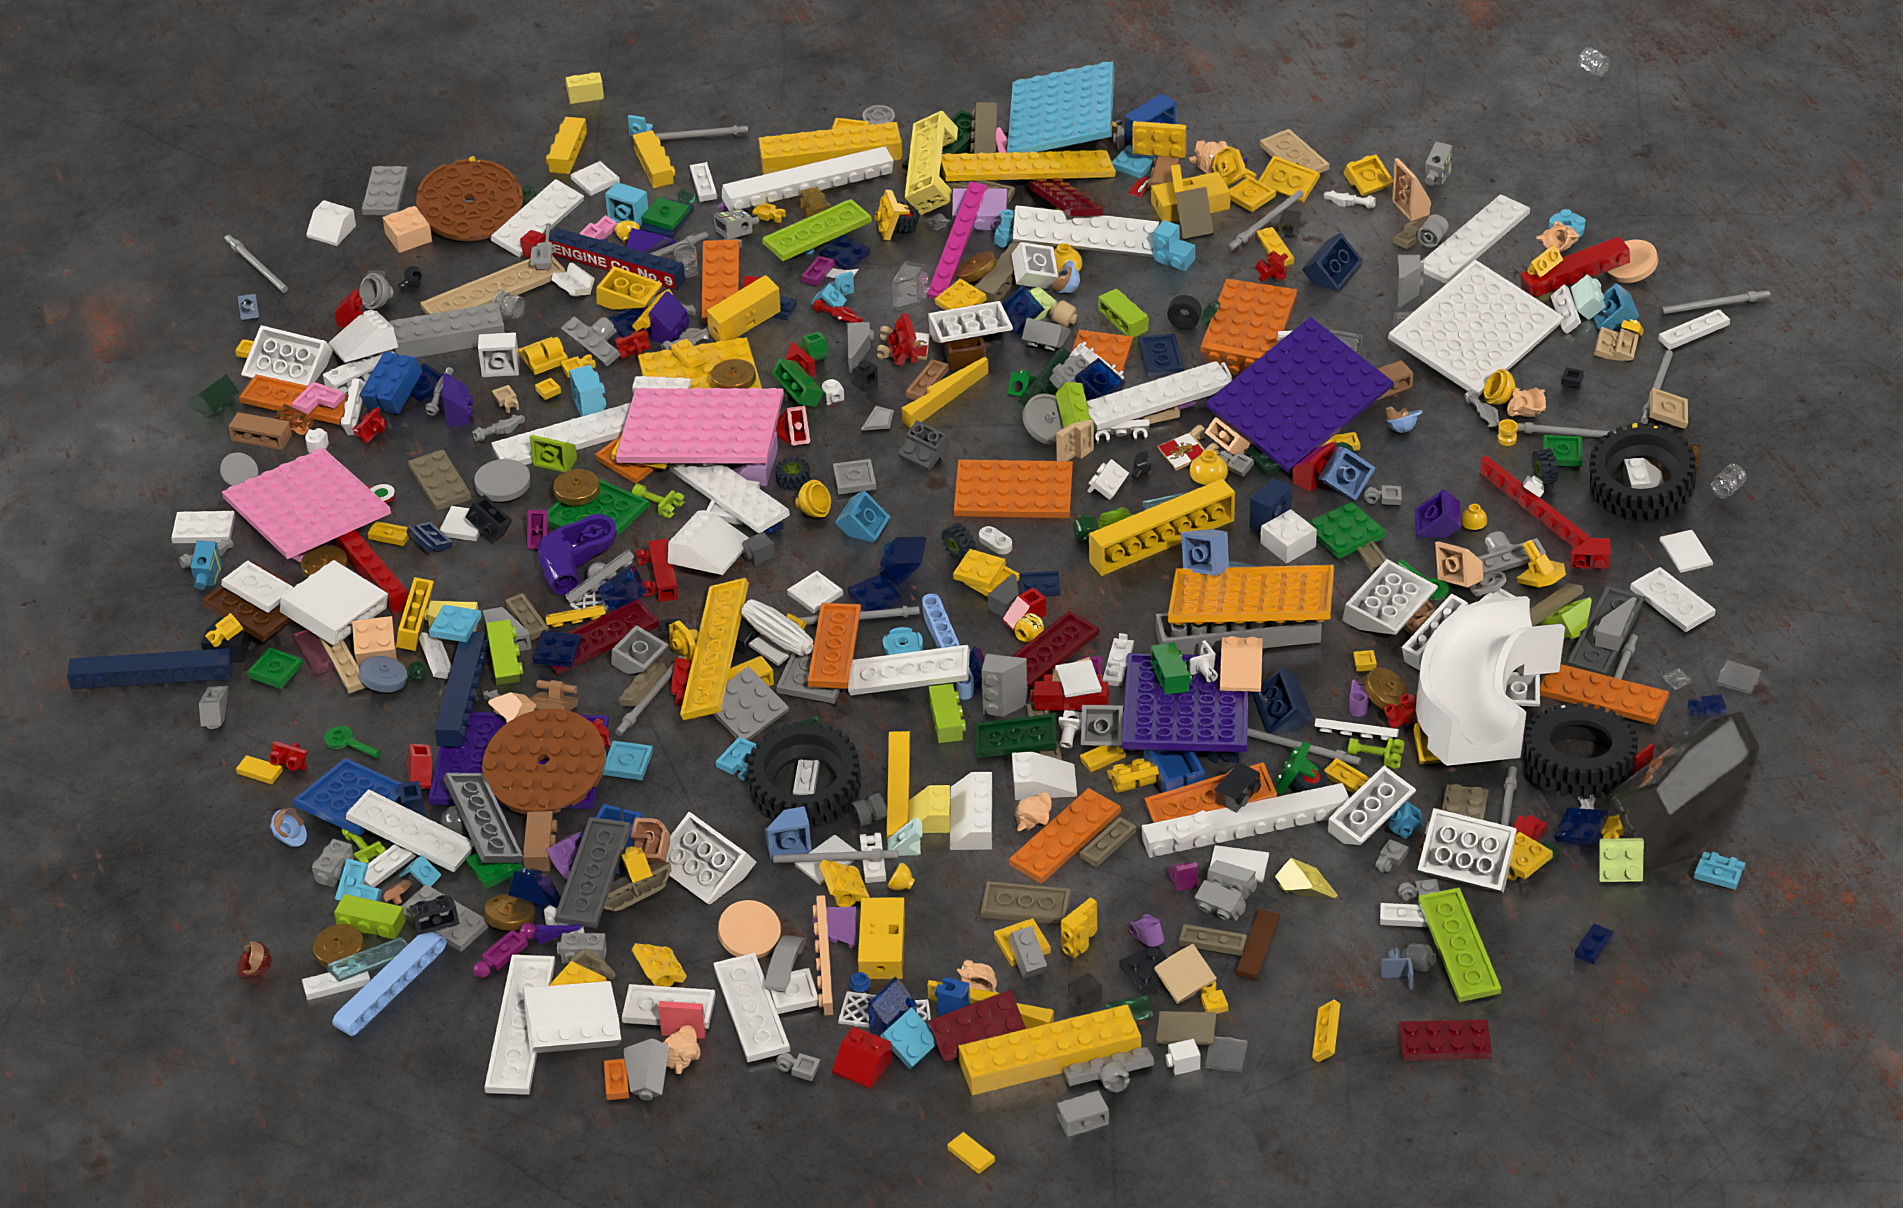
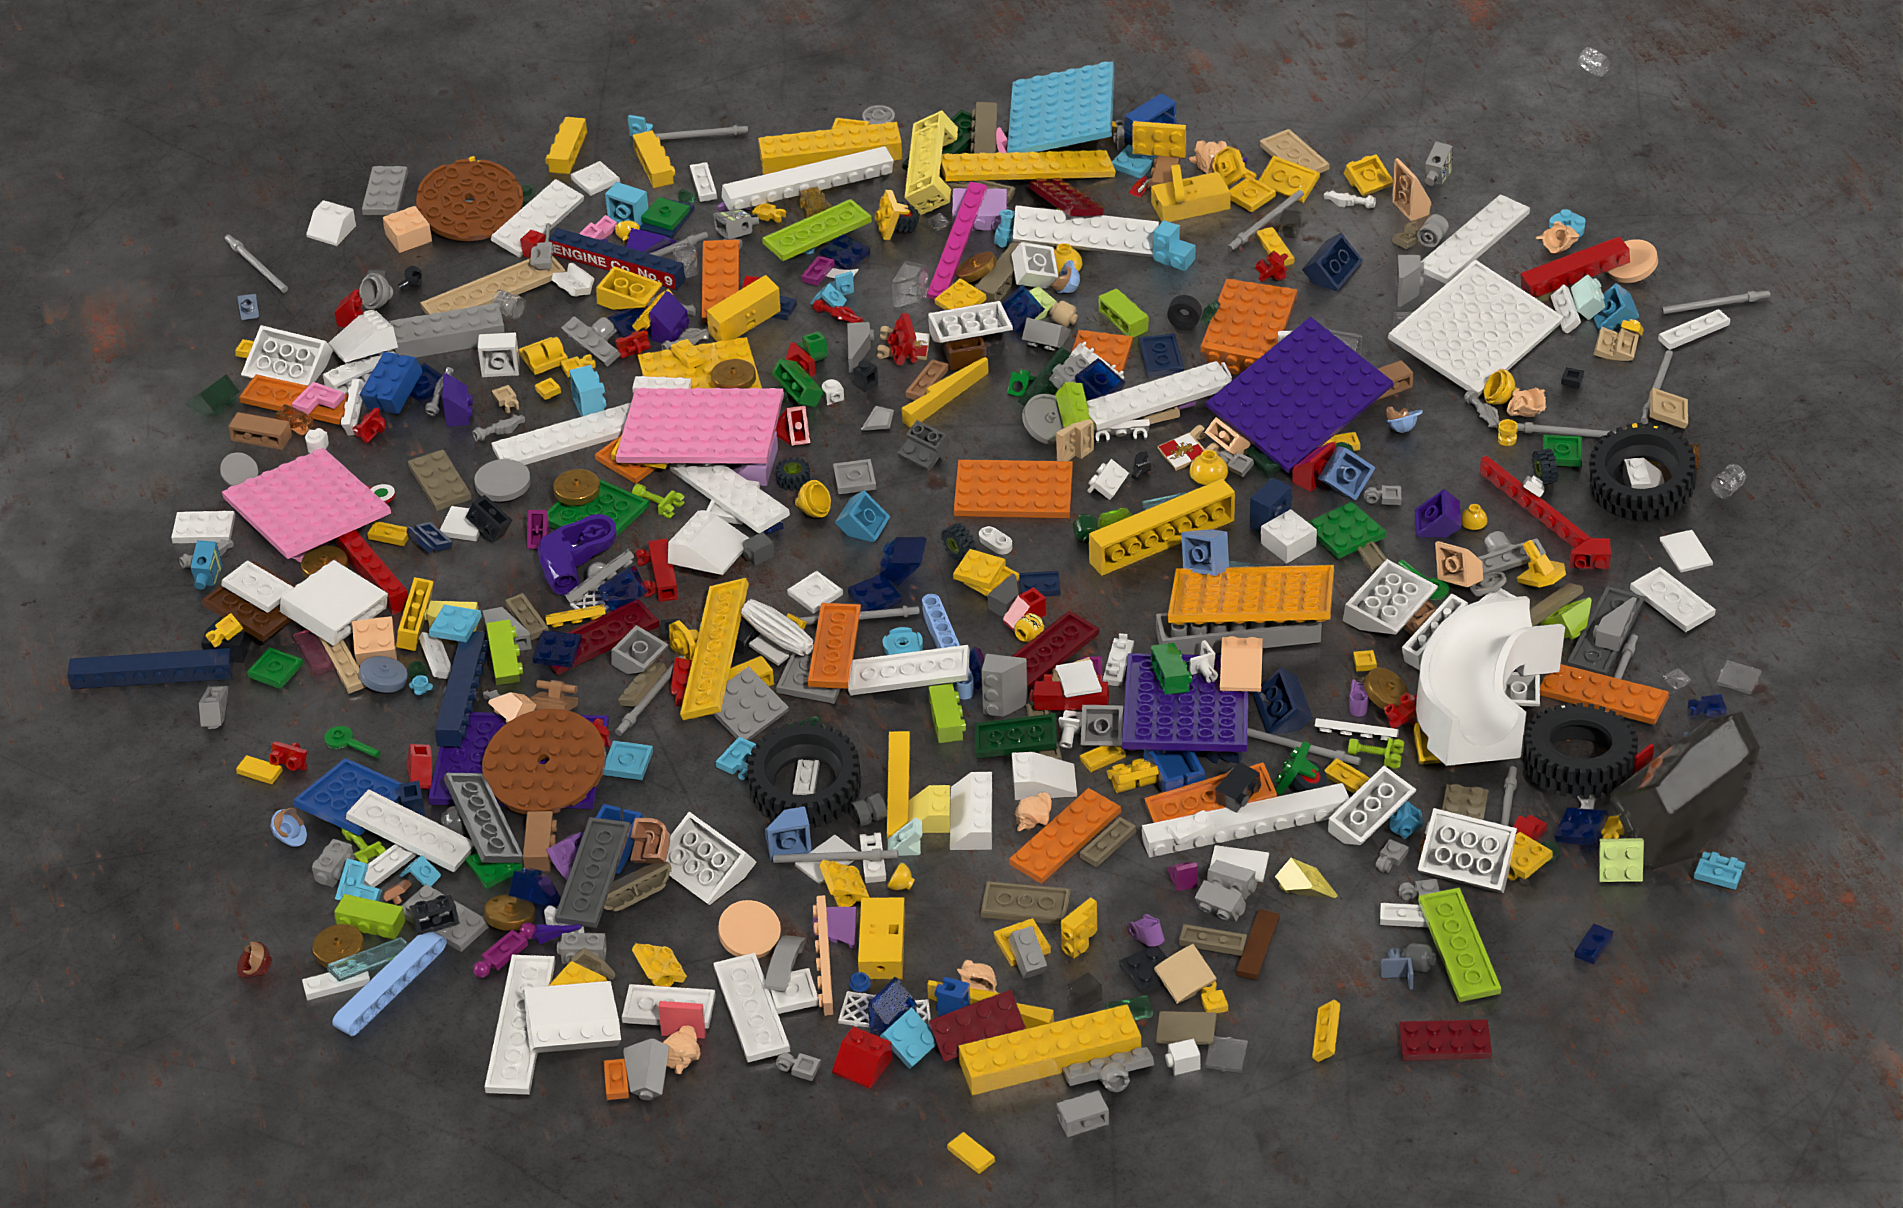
lime slope [530,435,577,472] -> none
light yellow slope [565,72,604,104] -> none
yellow brick [621,846,653,883] -> none
dark tan piece [1175,187,1214,239] -> none
yellow hinge [1528,244,1563,278] -> none
none -> medium azure plate [409,675,433,695]

